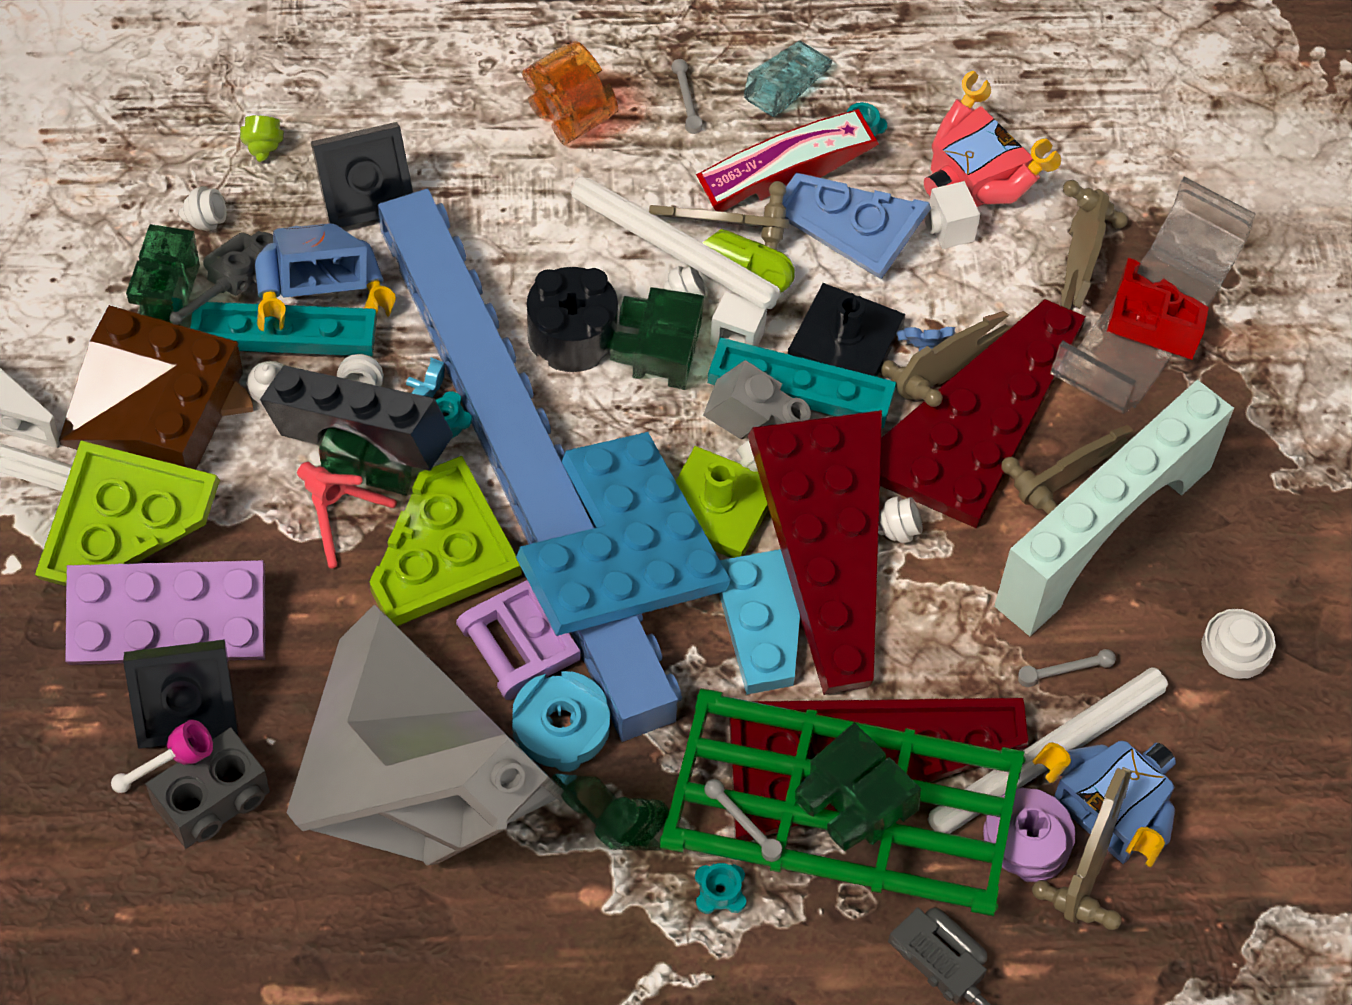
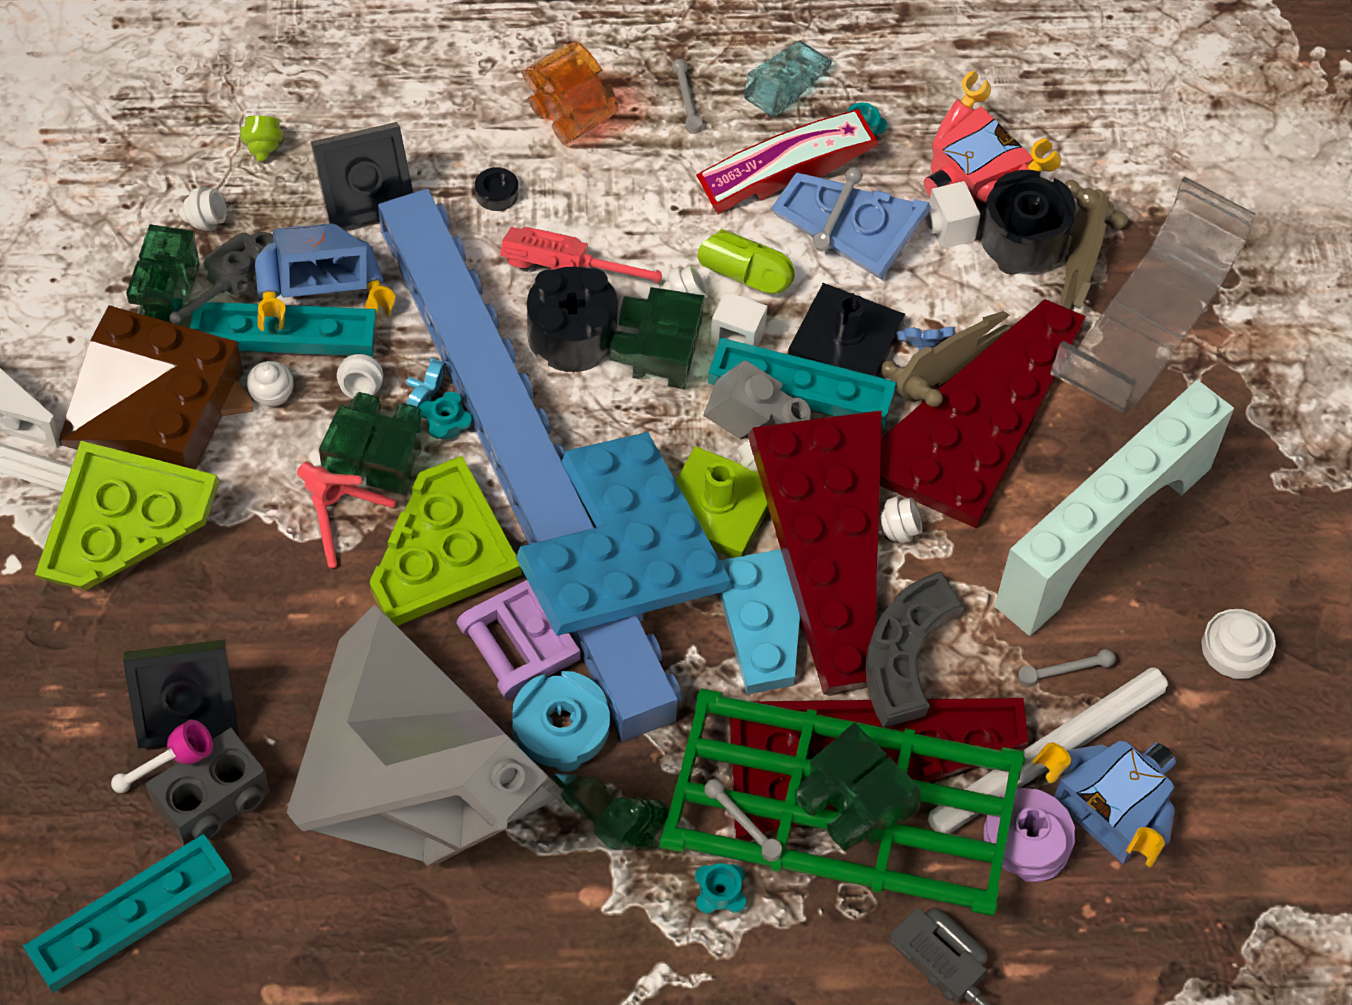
lavender plate [65,560,265,665] -> none
black arch [260,365,454,471] -> none
white axle [571,177,780,309] -> none
dark tan piece [649,181,789,250] -> none
dark tan piece [1002,425,1134,514] -> none
dark tan piece [1032,767,1132,930] -> none
red slope [1106,257,1209,360] -> none
none -> teal plate [23,834,233,994]
none -> black tile [475,167,519,211]
none -> coral piece [500,227,662,283]
none -> light grey hinge [813,167,863,251]
none -> dark grey tile [866,571,964,728]
none -> black brick [980,170,1076,275]

